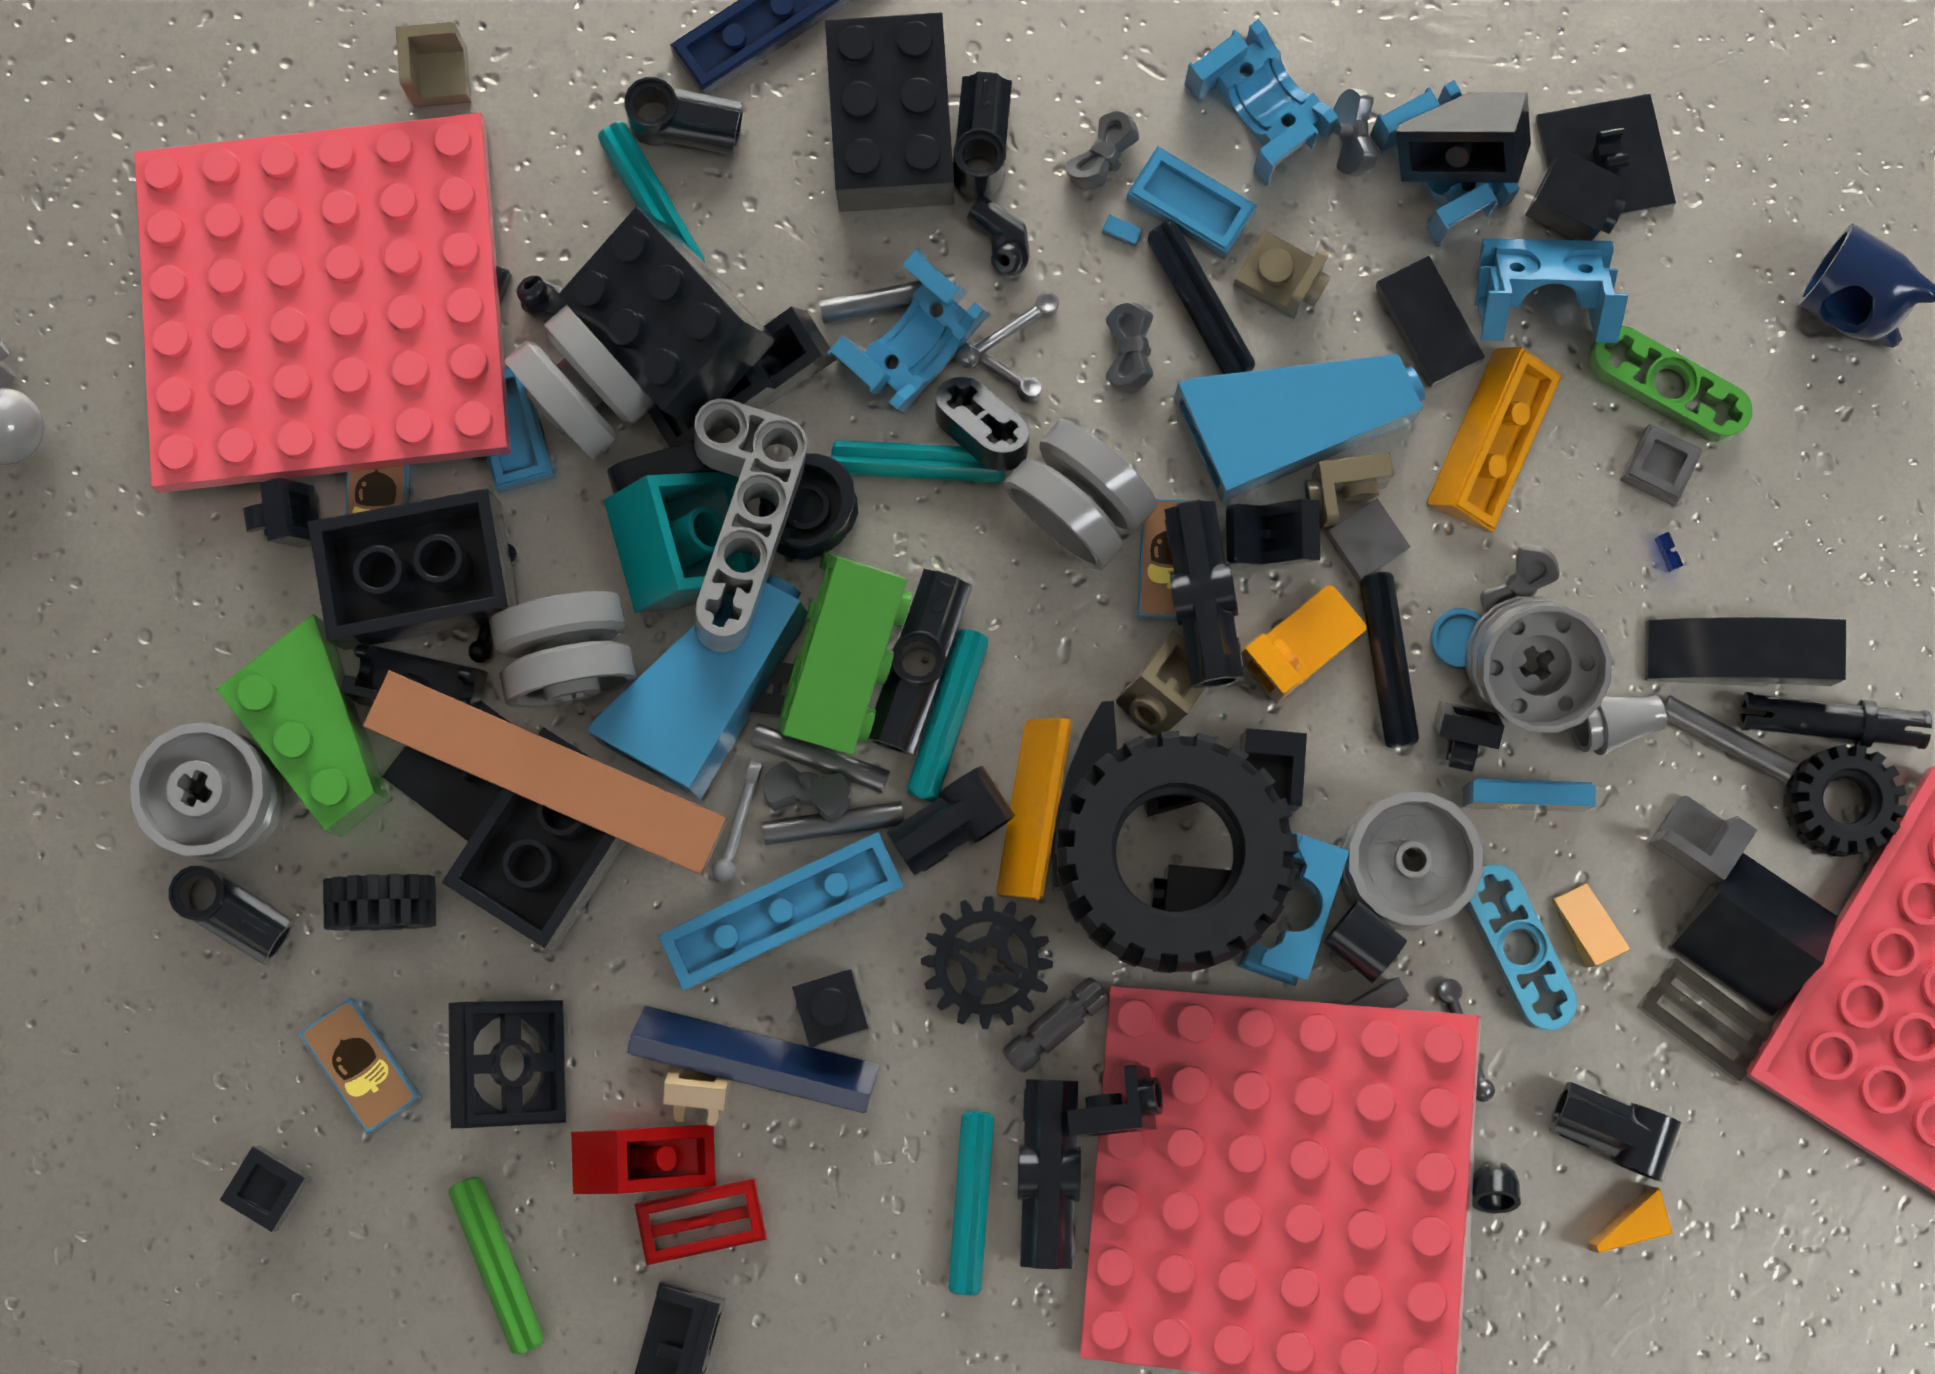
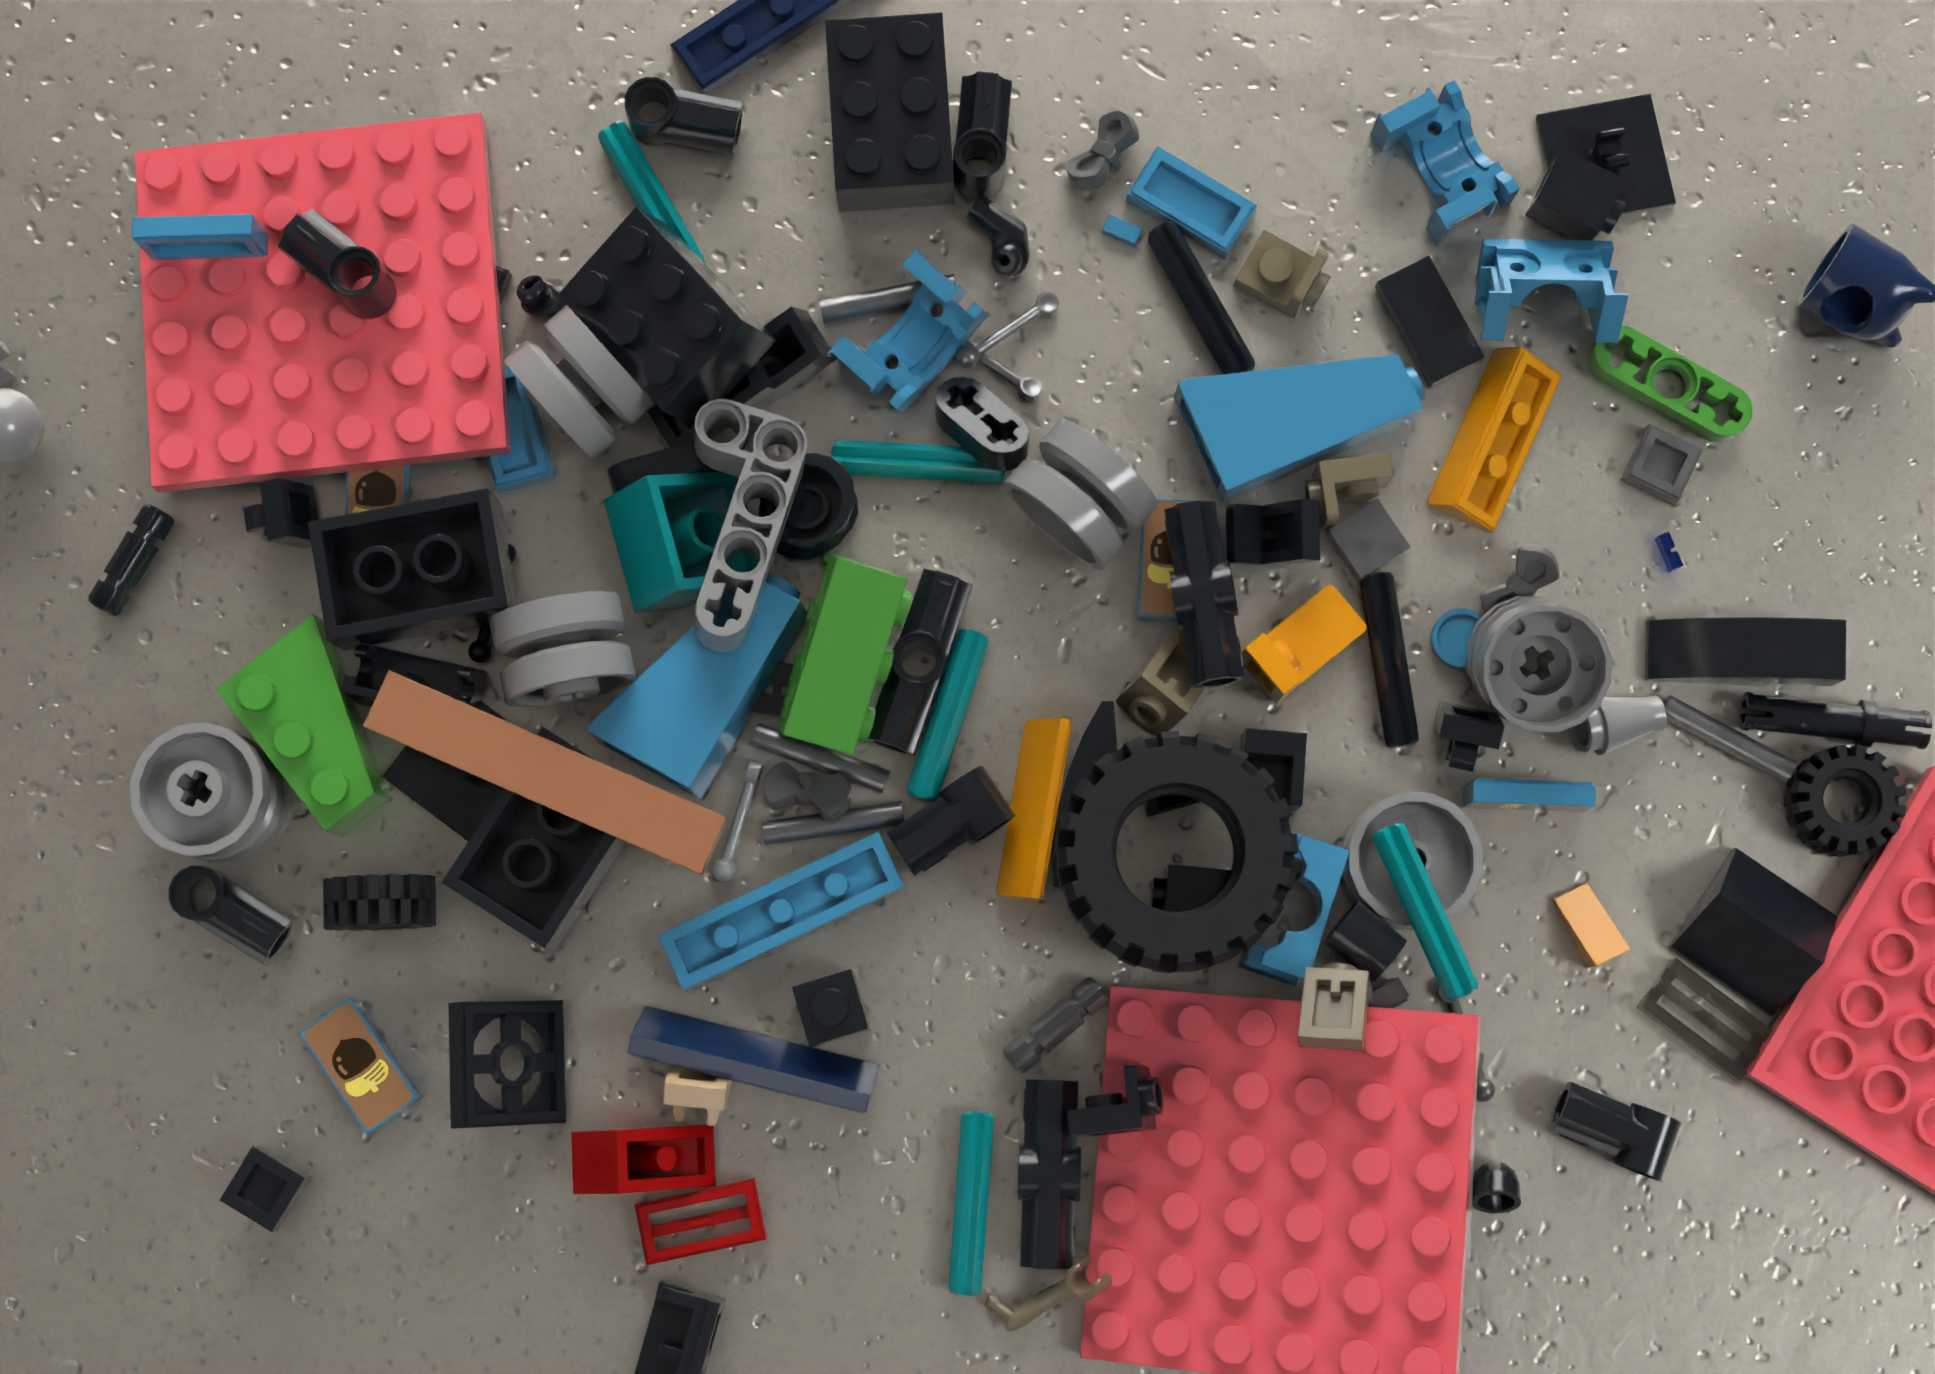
dark tan panel [396,22,471,108] -> none
bright green axle [448,1177,544,1355] -> none
black gear [921,896,1053,1030] -> none
flat silver piece [1106,302,1153,391] -> none
dark azure piece [1184,19,1339,186] -> none
flat silver piece [1333,89,1378,177] -> none
black slope [1396,93,1531,183] -> none
medium azure beam [1466,864,1577,1030] -> none
light orange piece [1588,1186,1673,1253] -> none
flat silver panel [1648,795,1757,884] -> none
none -> black axle [88,504,174,616]
none -> dark azure tile [132,214,268,260]
none -> black piece [278,209,397,319]
none -> dark tan piece [985,1258,1112,1331]
none -> dark tan bracket [1298,963,1373,1051]
none -> teal axle [1373,822,1478,1001]

